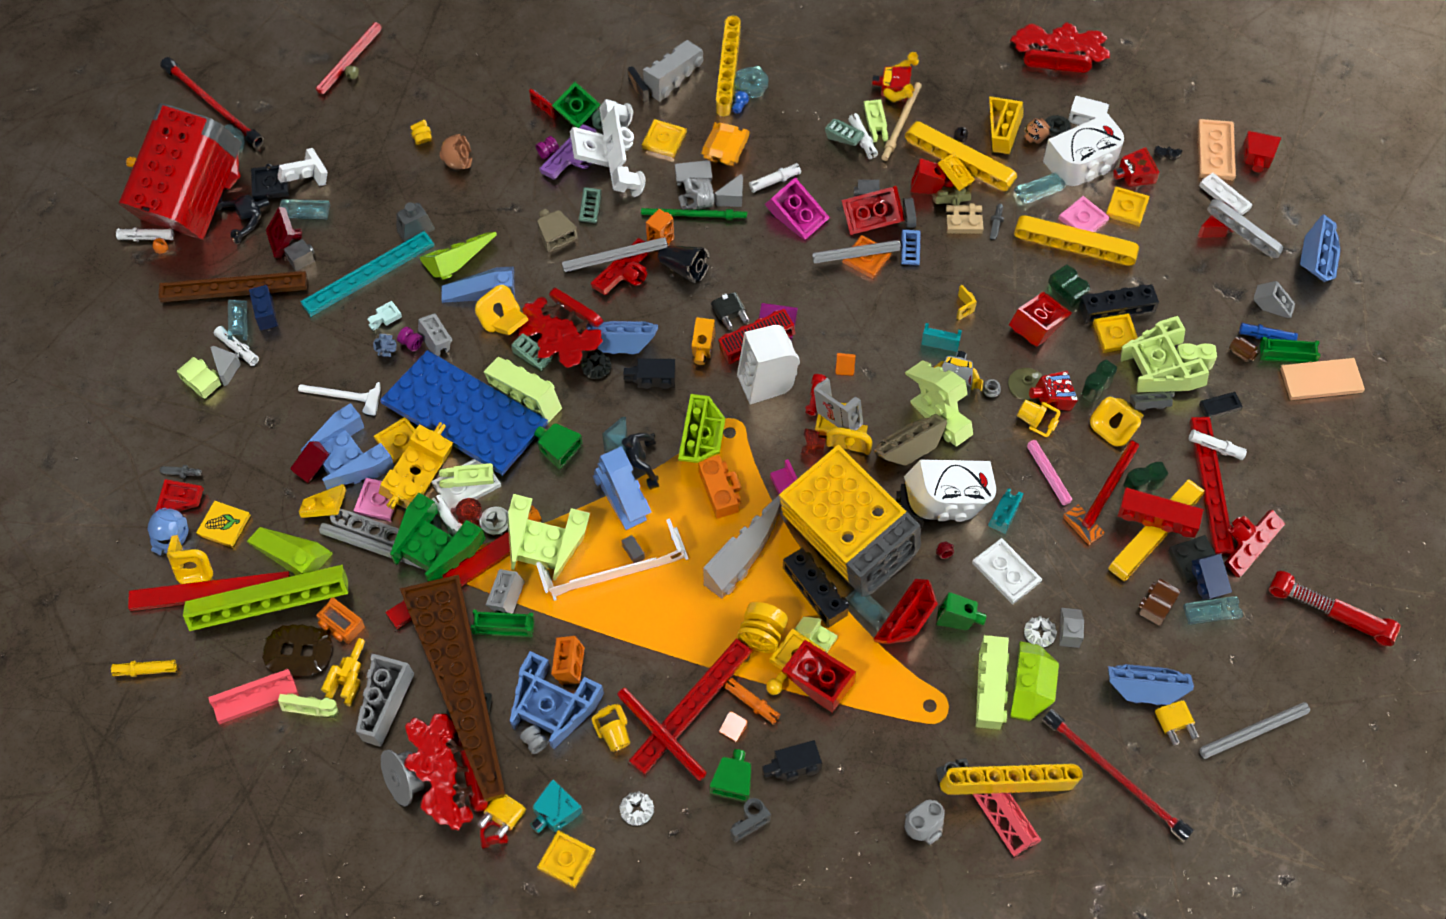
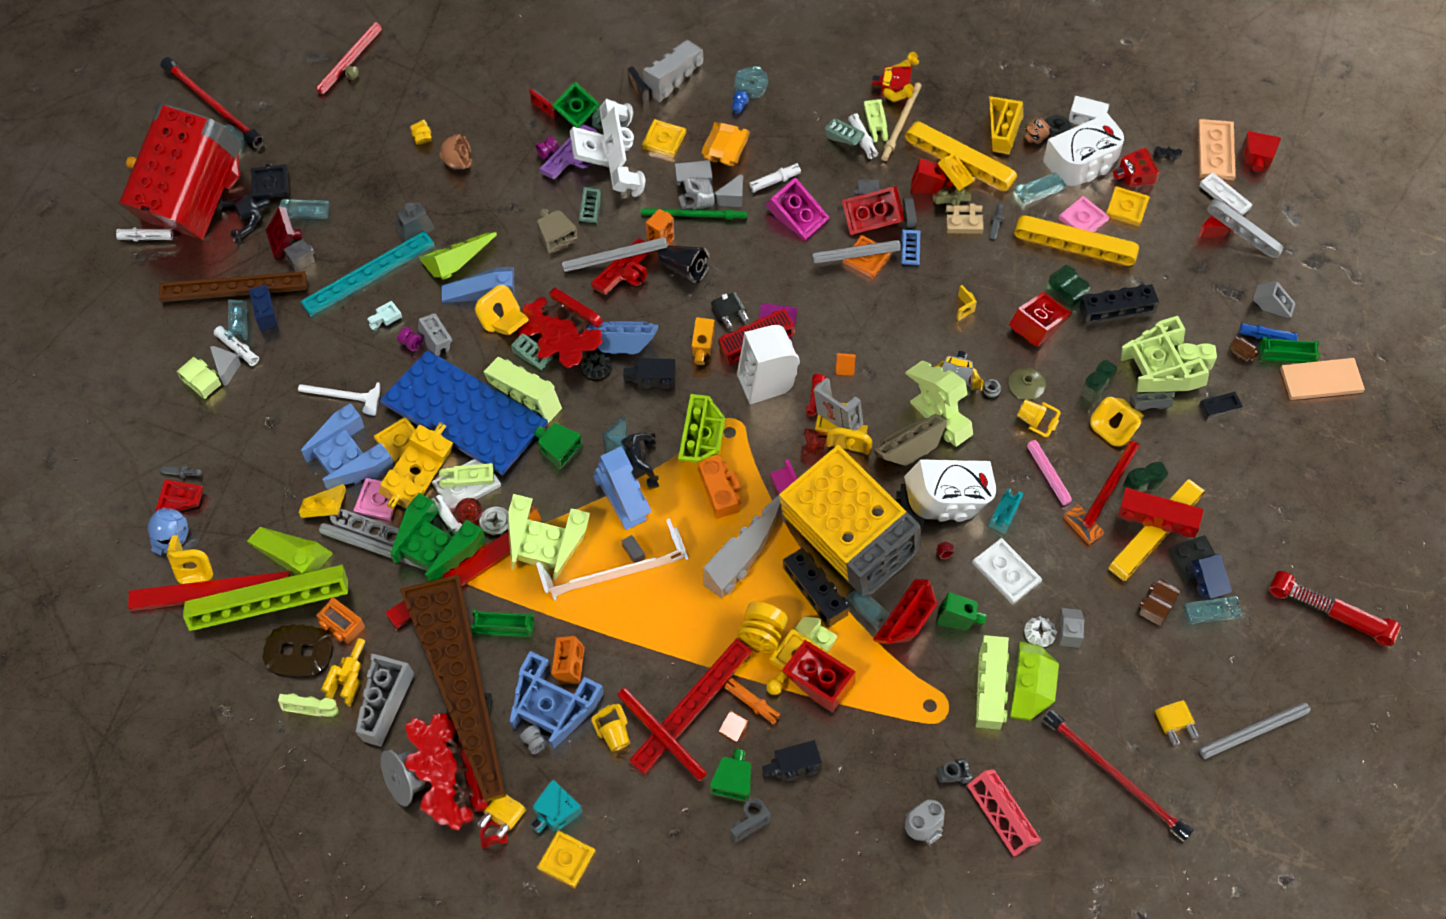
yellow pin [111,659,176,677] -> none
orange hinge [152,238,168,254] -> none
yellow tile [196,501,251,548] -> none
coral fence [208,669,299,724] -> none
white bracket [278,148,328,186] -> none
dark red slope [290,441,329,483] -> none
sand blue gear [373,334,397,357] -> none
light grey hinge [486,569,525,613] -> none
white gear [620,791,654,825] -> none
yellow beam [716,16,740,116] -> none
teal hinge [921,323,962,352] -> none
yellow beam [940,764,1083,795] -> none
black hinge [954,127,968,142] -> none
red plant [1010,22,1110,73] -> none
red torso [1029,371,1078,411] -> none
yellow tile [1093,313,1138,353] -> none
medium blue wedge [1108,664,1194,705] -> none
white pin [1188,429,1247,460] -> none
red tile [1190,417,1235,556] -> none
plate [1224,510,1285,577] -> none
medium blue wedge [1300,215,1341,282] -> none

